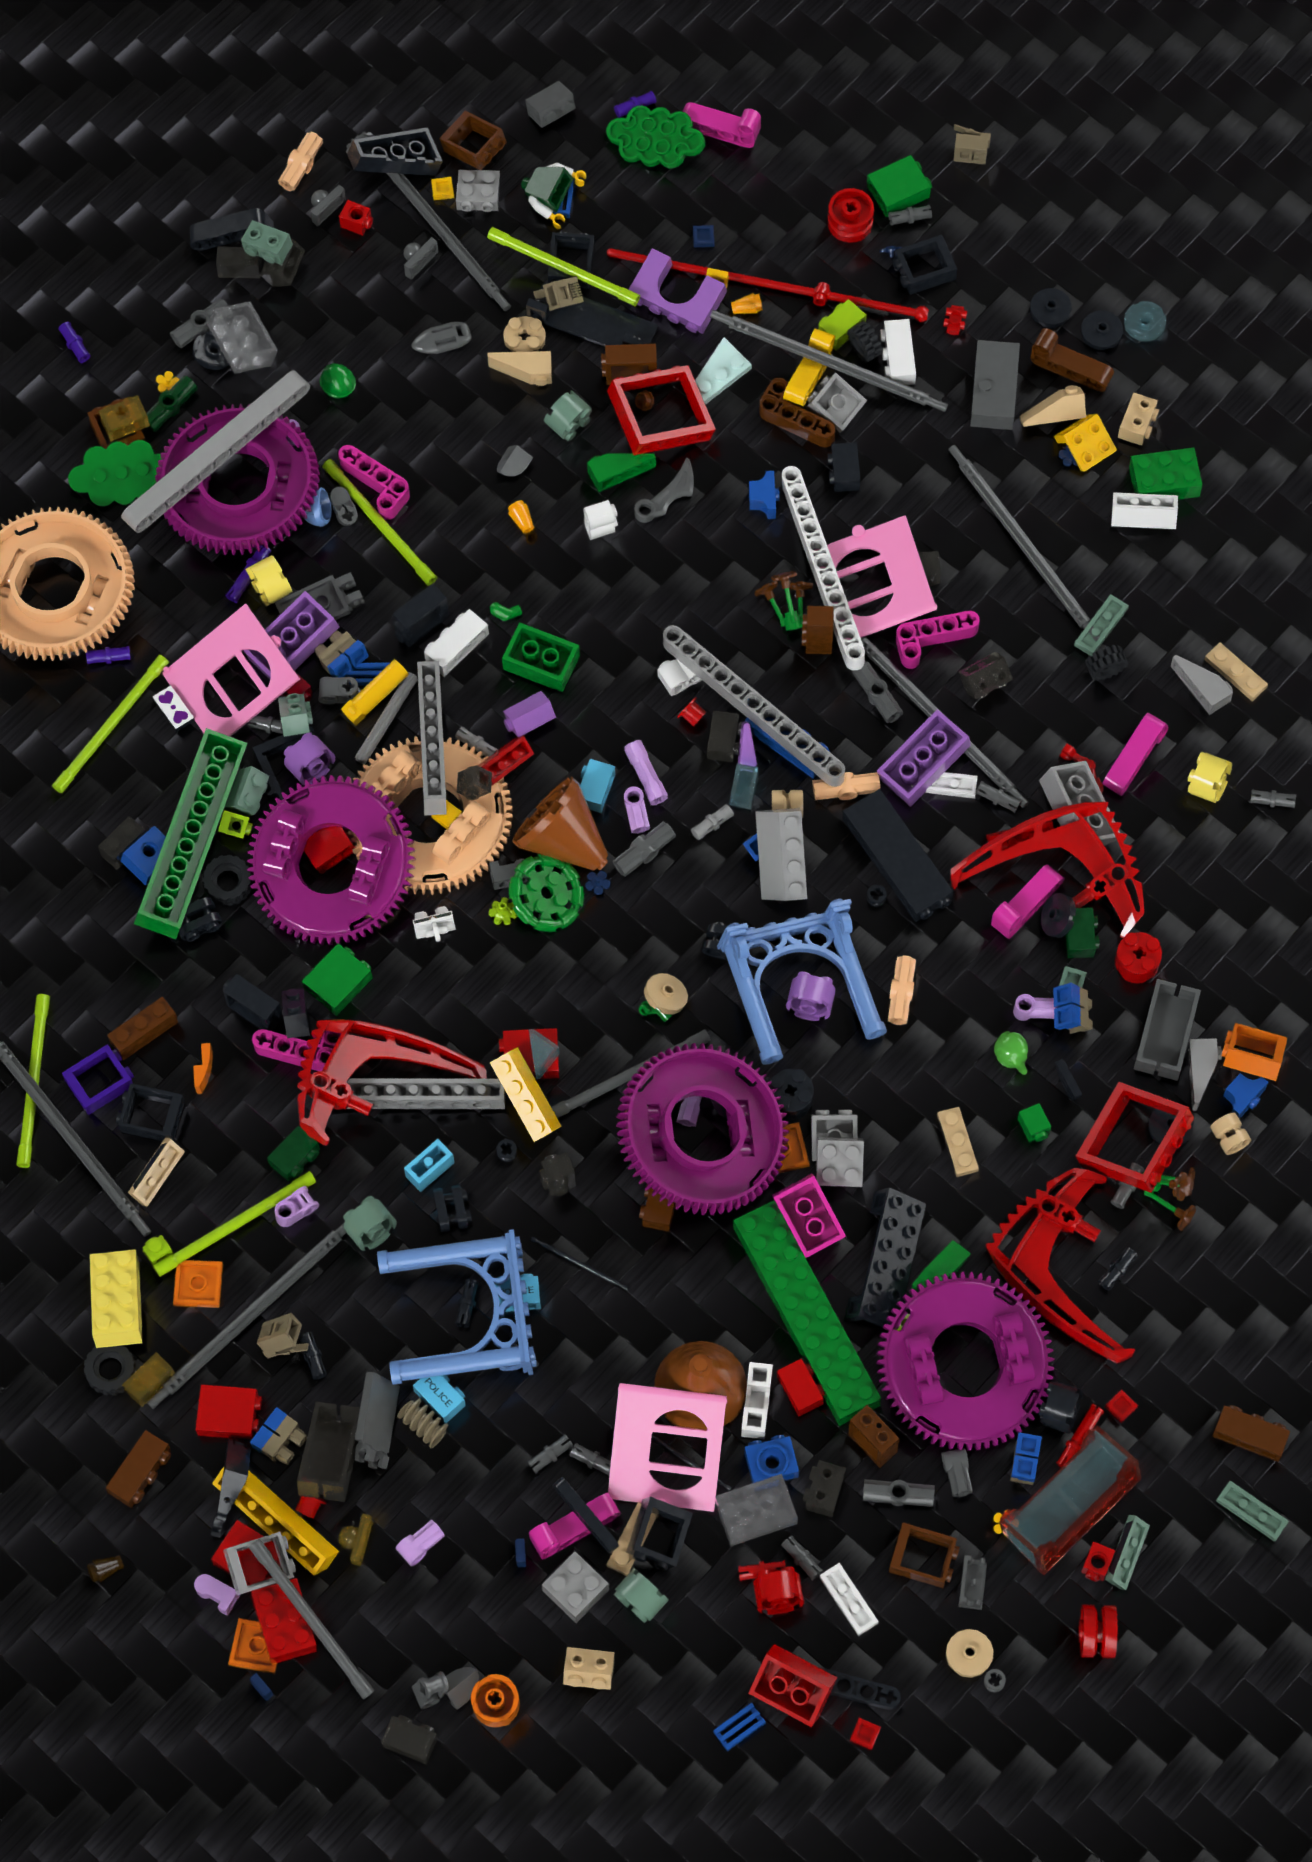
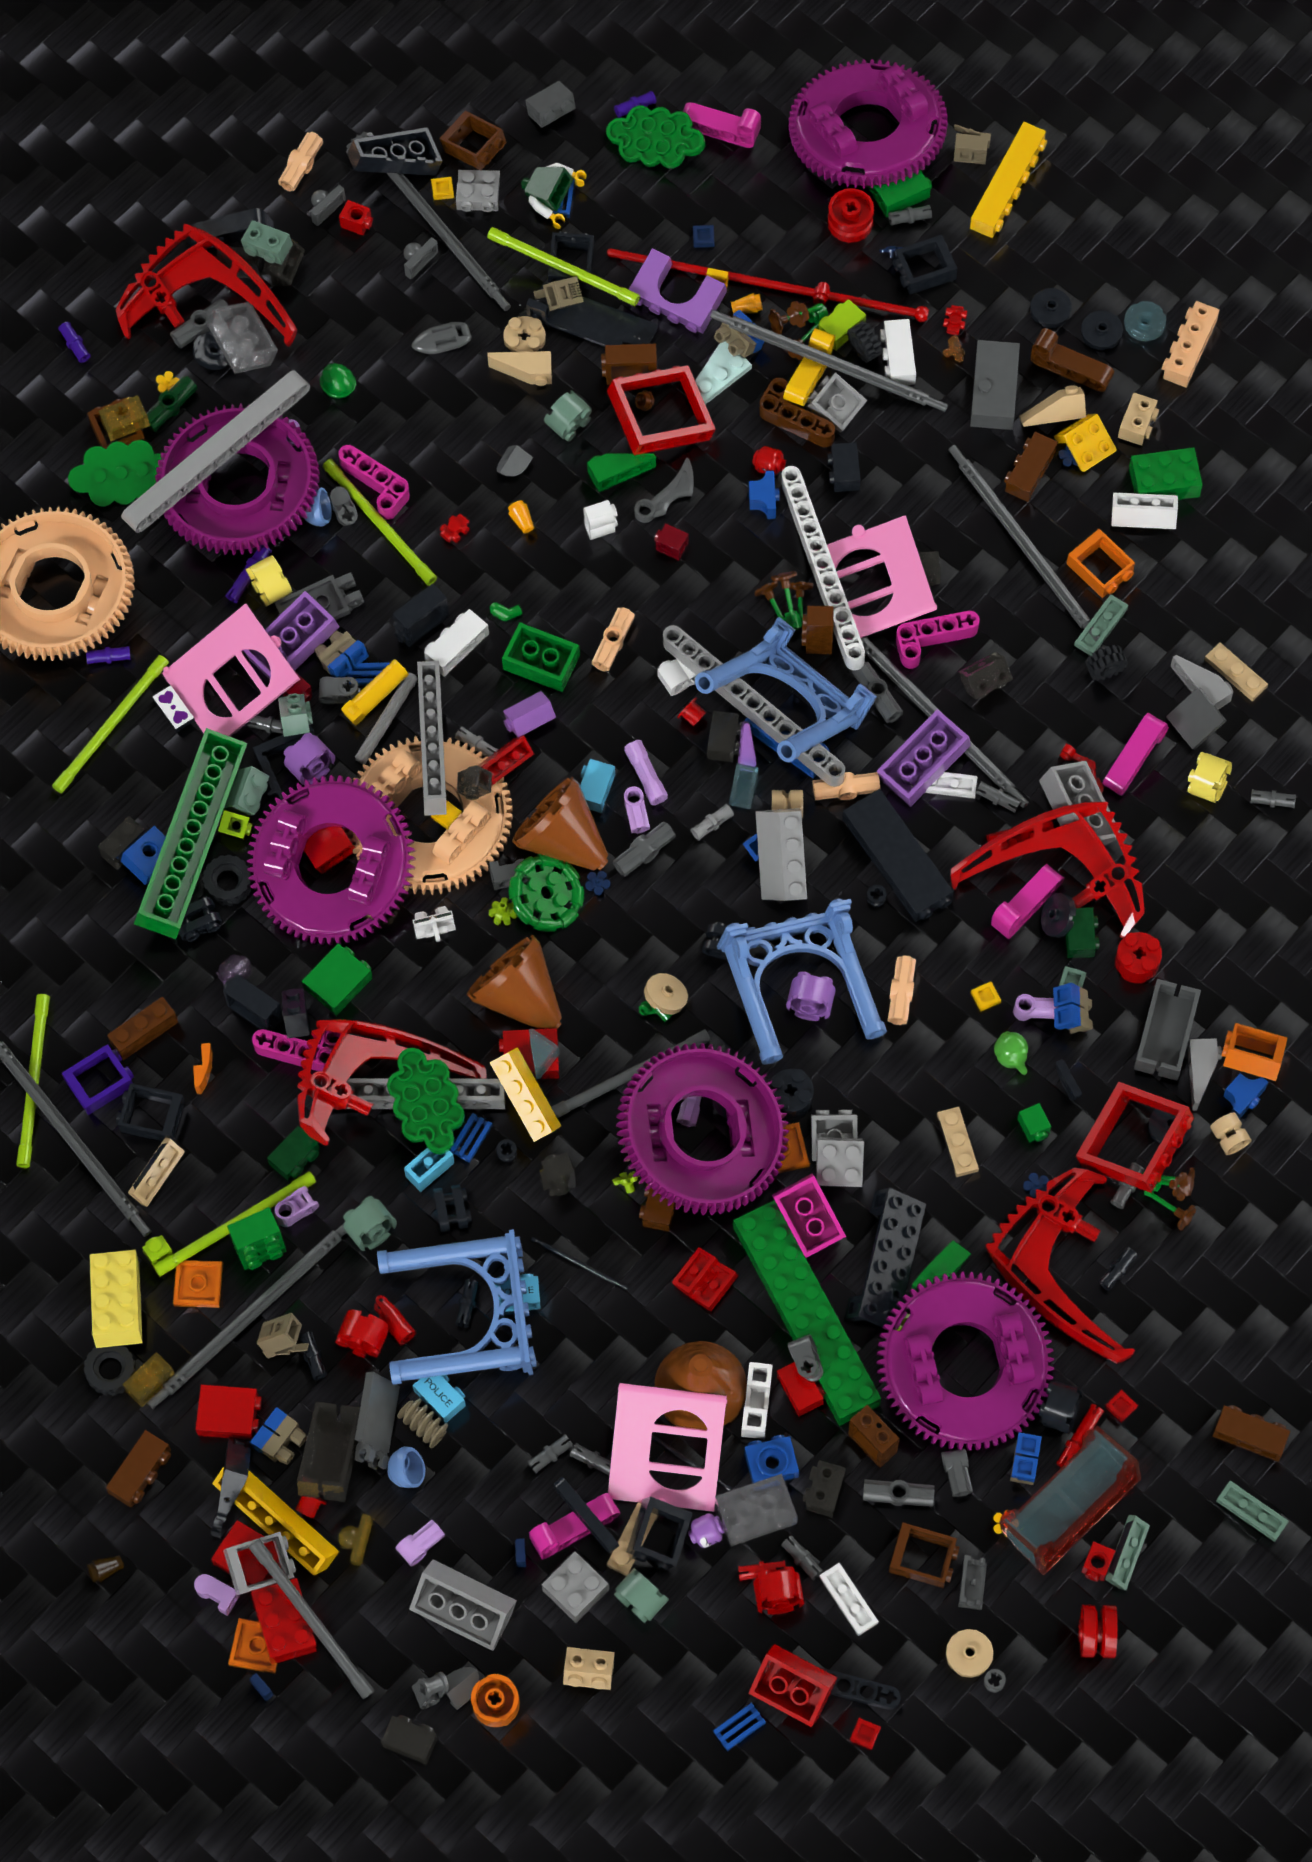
none -> red piece [116,224,298,347]
none -> clear purple head [218,955,252,984]
none -> green brick [227,1207,287,1270]
none -> red brick [335,1310,390,1358]
none -> red piece [374,1295,416,1345]
none -> green plate [387,1048,465,1154]
none -> medium blue hat [388,1446,425,1488]
none -> light grey slope [409,1560,517,1651]
none -> red piece [440,514,470,543]
none -> blue tile [450,1113,493,1163]
none -> dark orange cone [466,935,562,1029]
none -> light nougat piece [592,607,635,671]
none -> lime plant [612,1171,640,1194]
none -> dark red brick [654,523,689,560]
none -> red slope [672,1247,738,1311]
none -> medium lavender head [688,1513,725,1548]
none -> medium blue arch [695,617,877,762]
none -> dark tan hips [714,309,764,358]
none -> red head [753,446,786,476]
none -> reddish brown plant [768,301,828,360]
none -> dark grey piece [788,1334,824,1382]
none -> magenta piece [789,59,947,189]
none -> clear orange plant [943,335,965,362]
none -> yellow brick [970,122,1047,238]
none -> yellow tile [971,982,1001,1011]
none -> reddish brown brick [1004,432,1058,502]
none -> dark blue plant [1023,1173,1049,1198]
none -> orange window [1067,529,1135,598]
none -> light nougat brick [1162,301,1220,388]
none -> dark grey tile [1166,688,1227,750]

